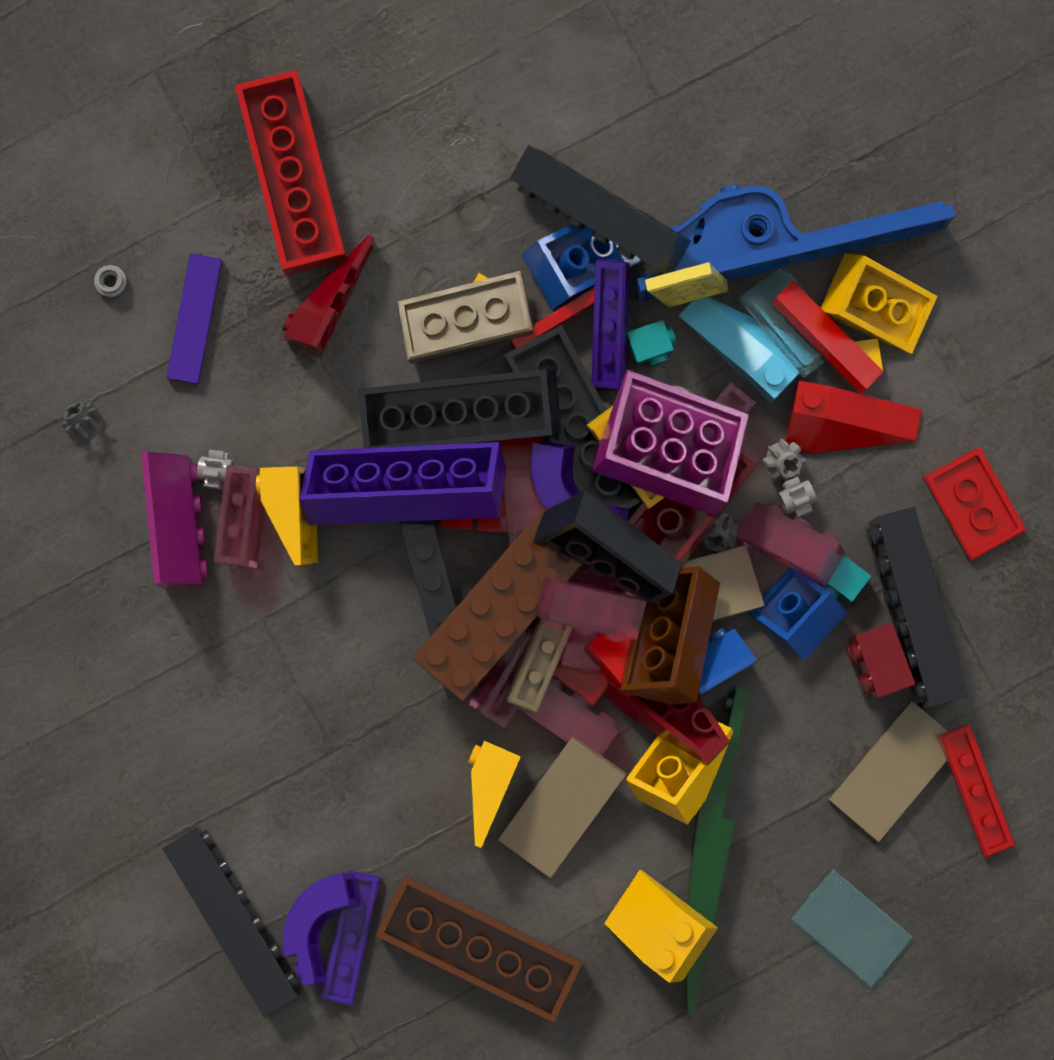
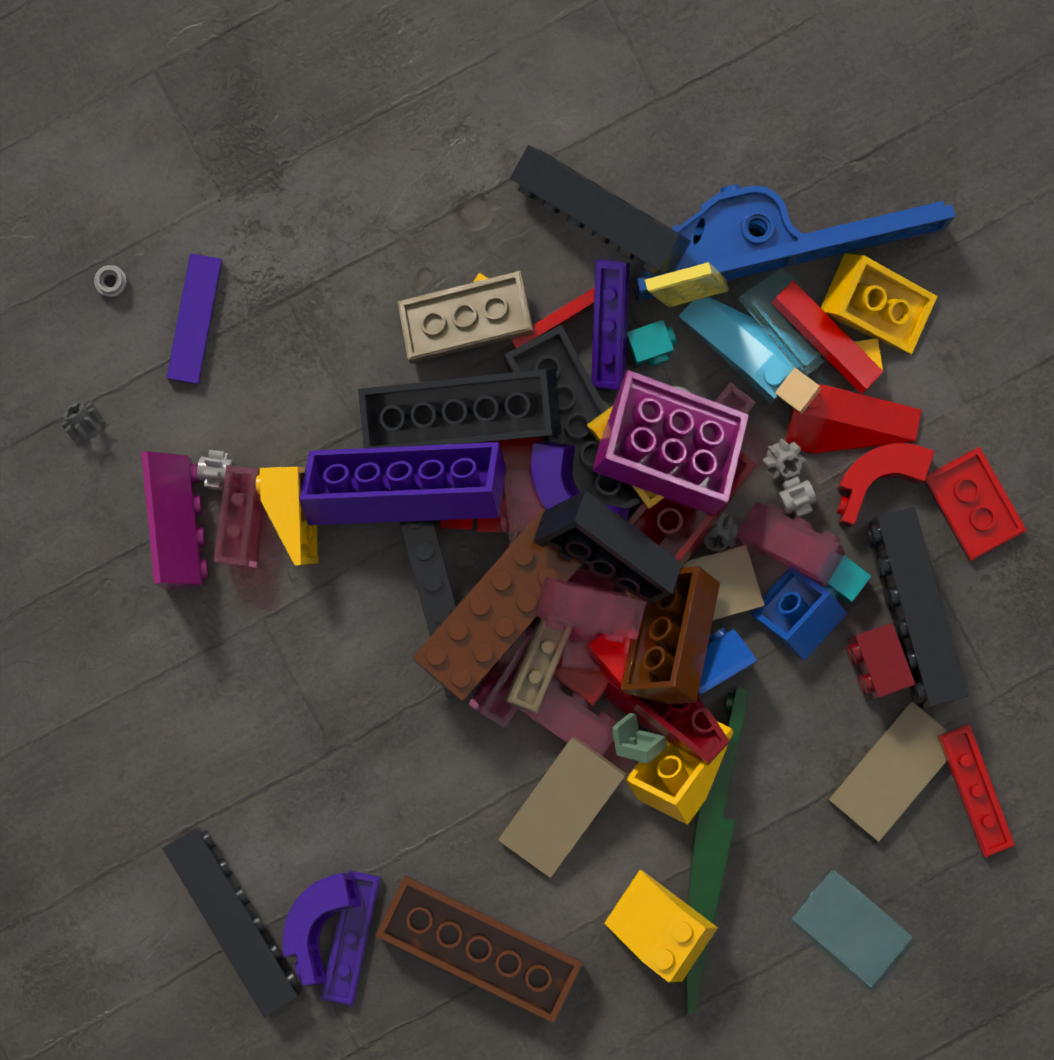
red brick [235,69,346,277] -> none
dark red wedge [282,235,376,357] -> none
yellow slope [468,741,520,848] -> none
blue slope [521,224,641,310] -> none
none -> sand green bracket [612,713,667,763]
none -> tan tile [775,367,822,414]
none -> red arch [836,443,935,527]

